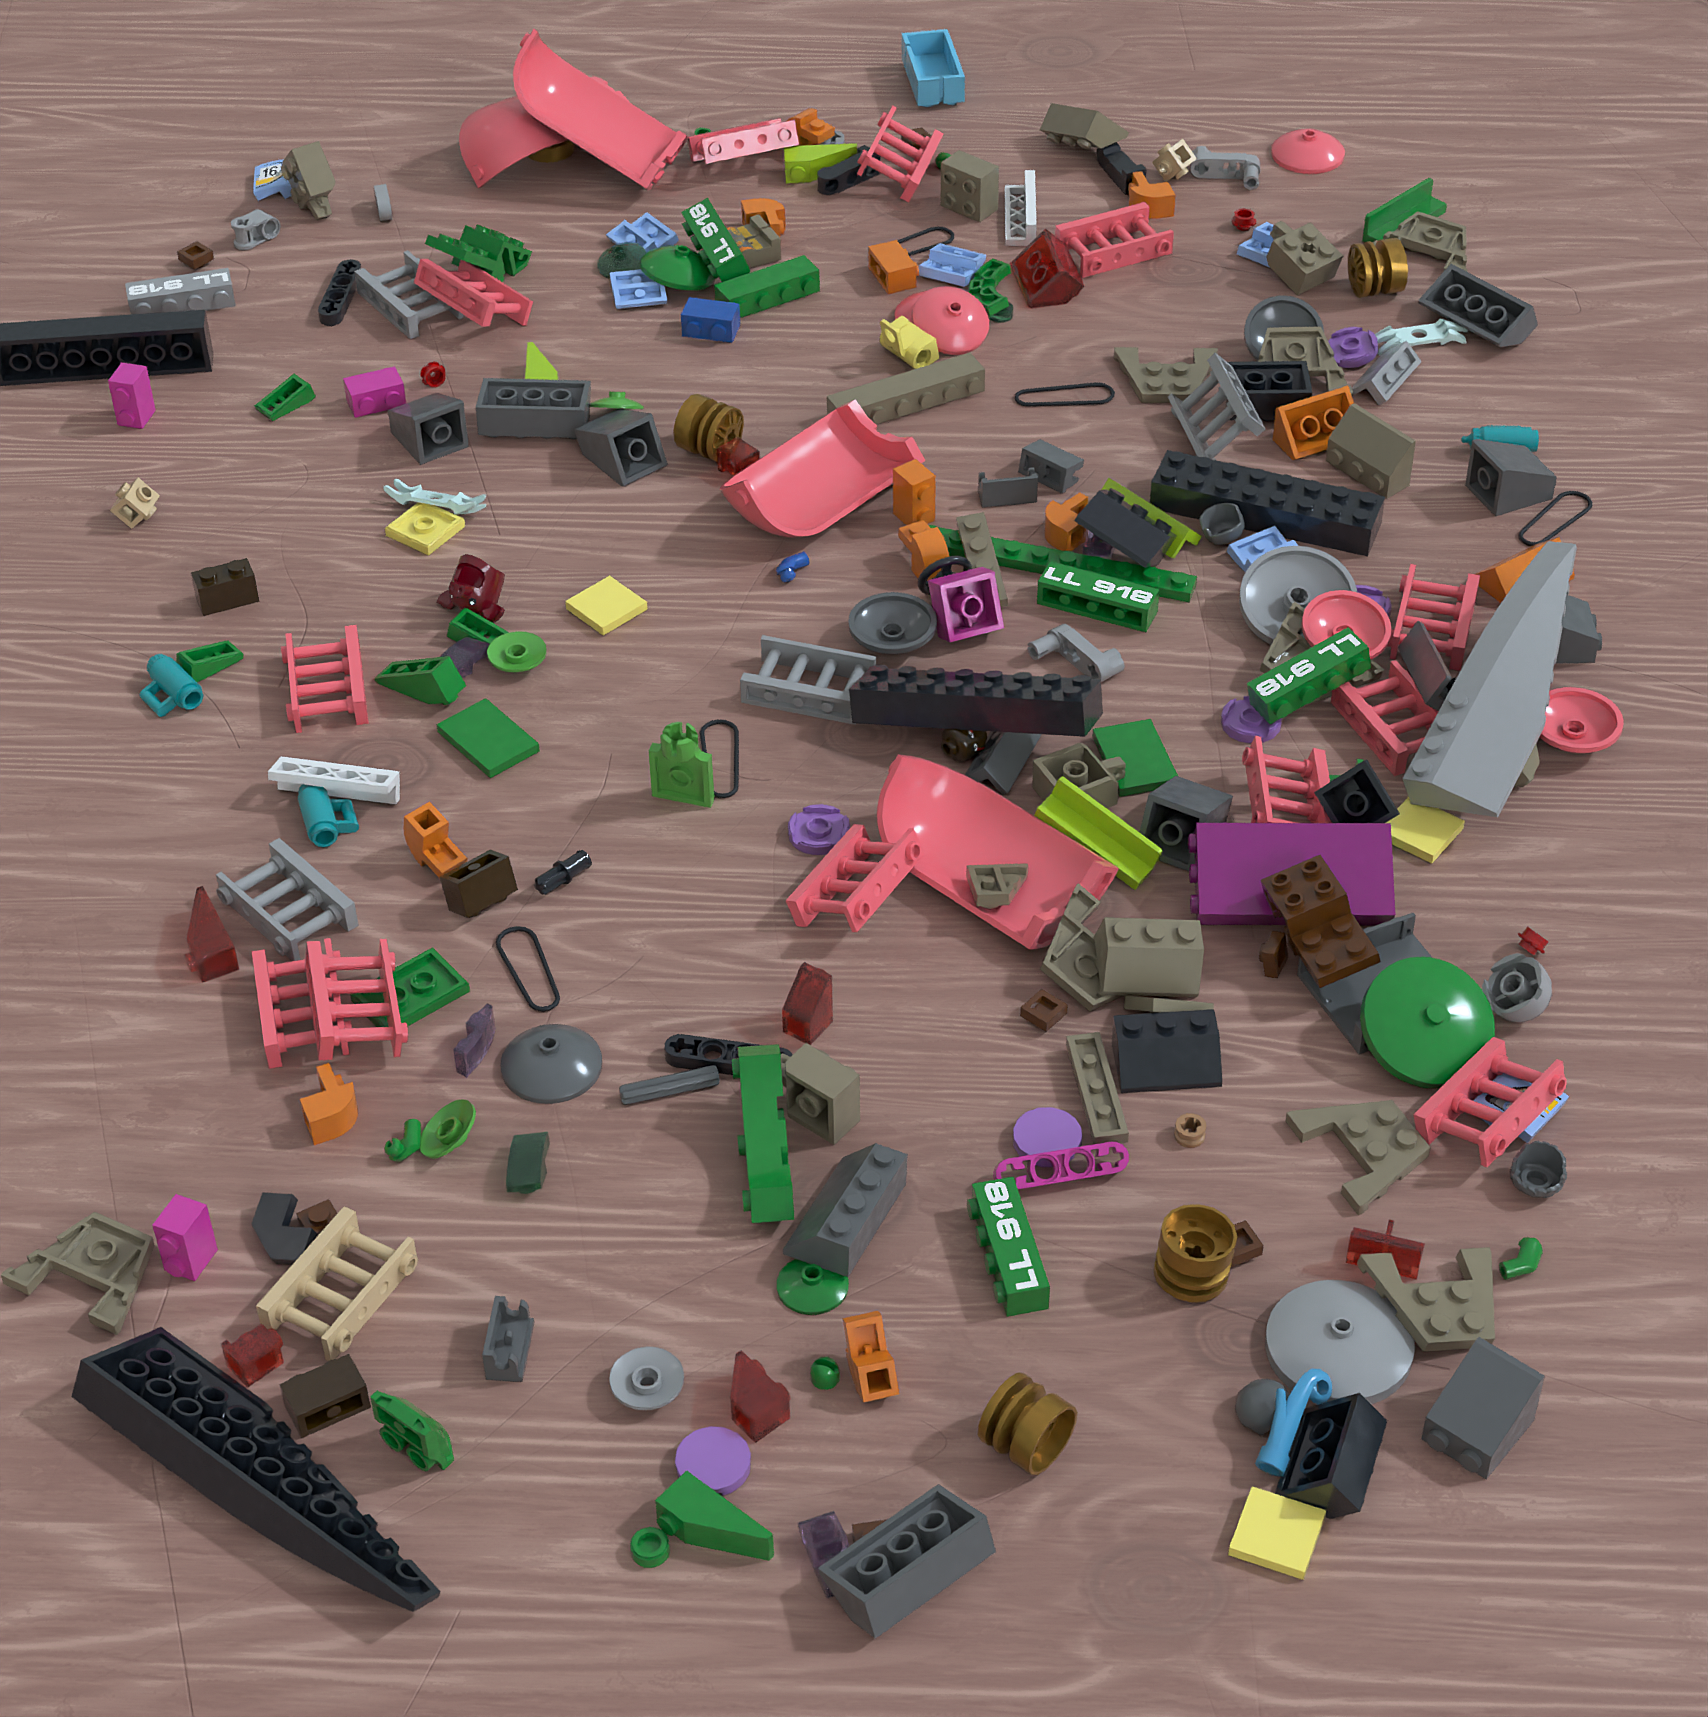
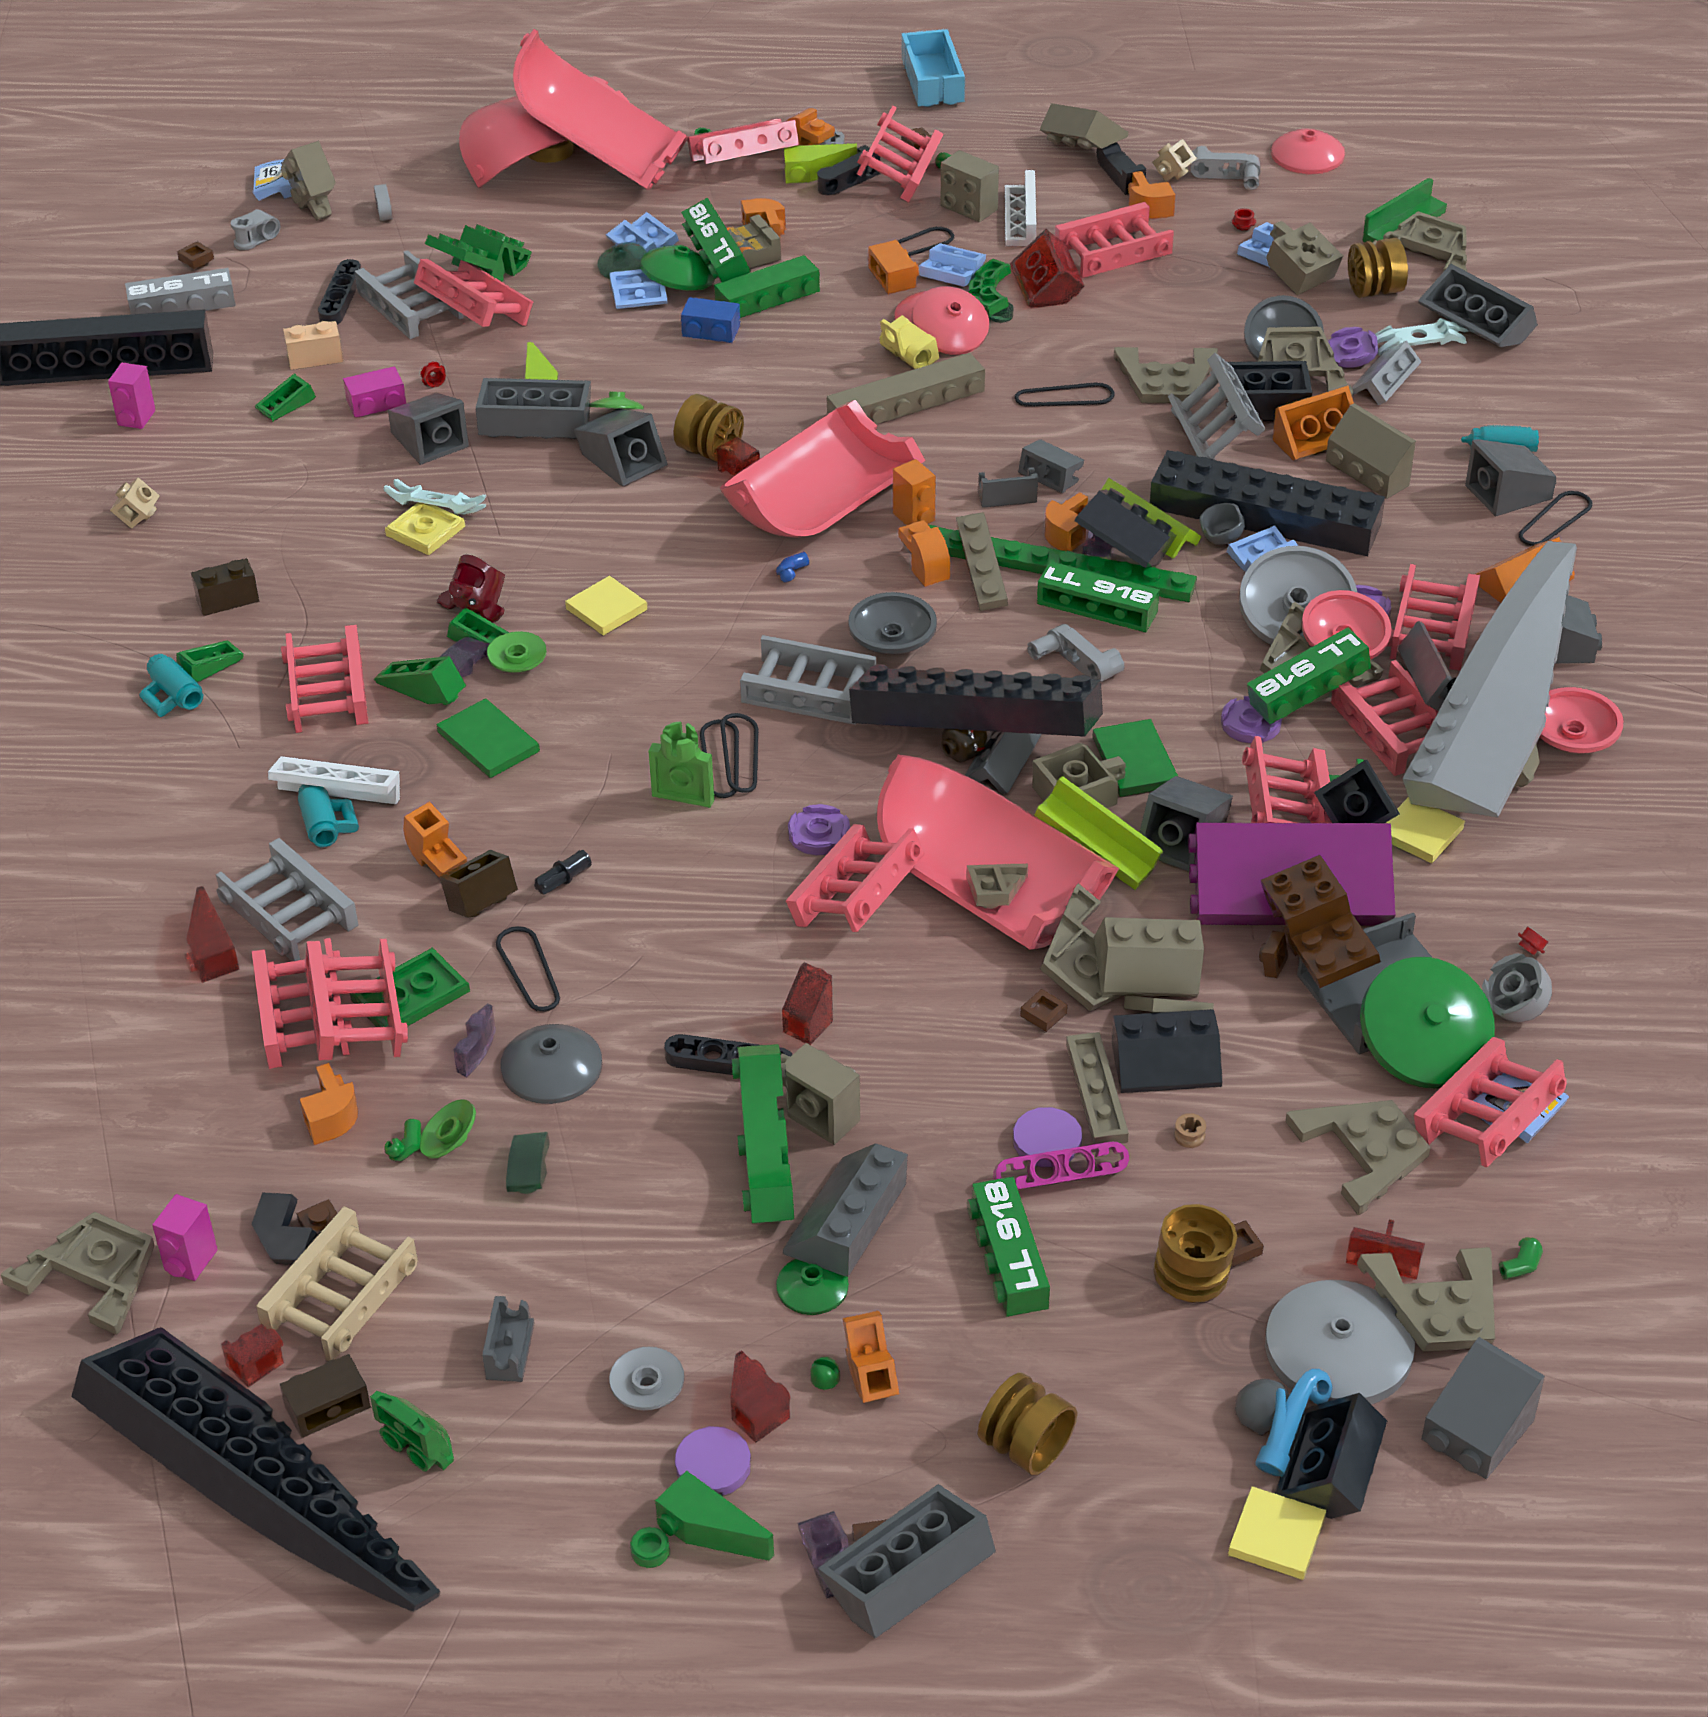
dark grey axle [619,1065,720,1105] -> none
dark pink piece [917,556,1004,642] -> none
dark grey hair [1510,1141,1567,1198] -> none
none -> light nougat brick [283,321,343,370]
none -> black piece [720,713,759,793]

